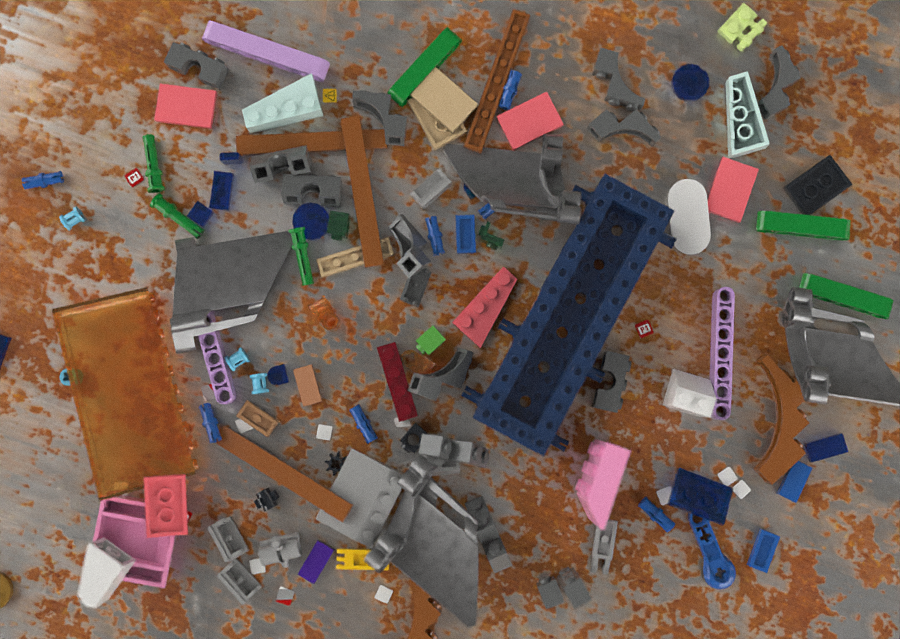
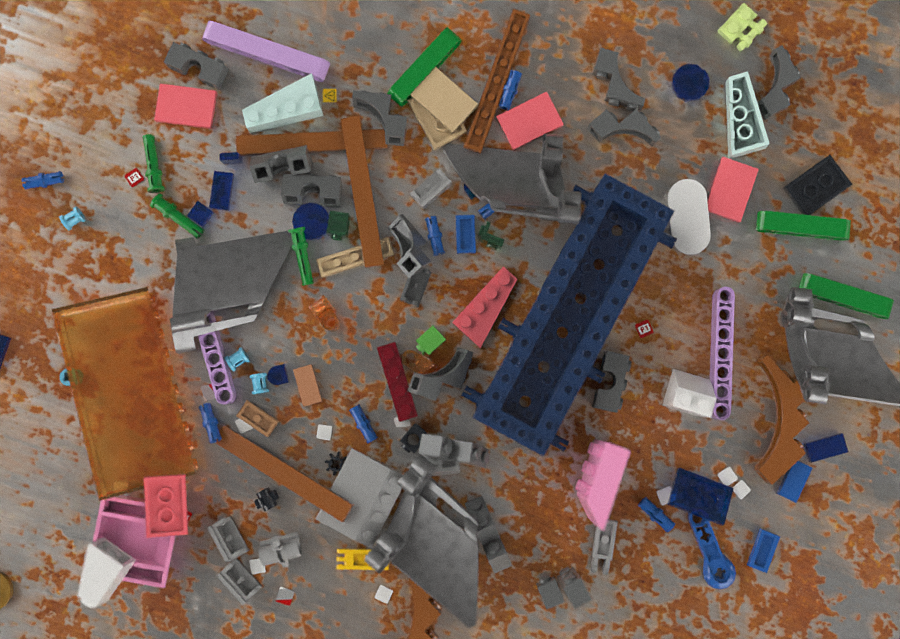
dark purple tile [298,539,335,584] -> none

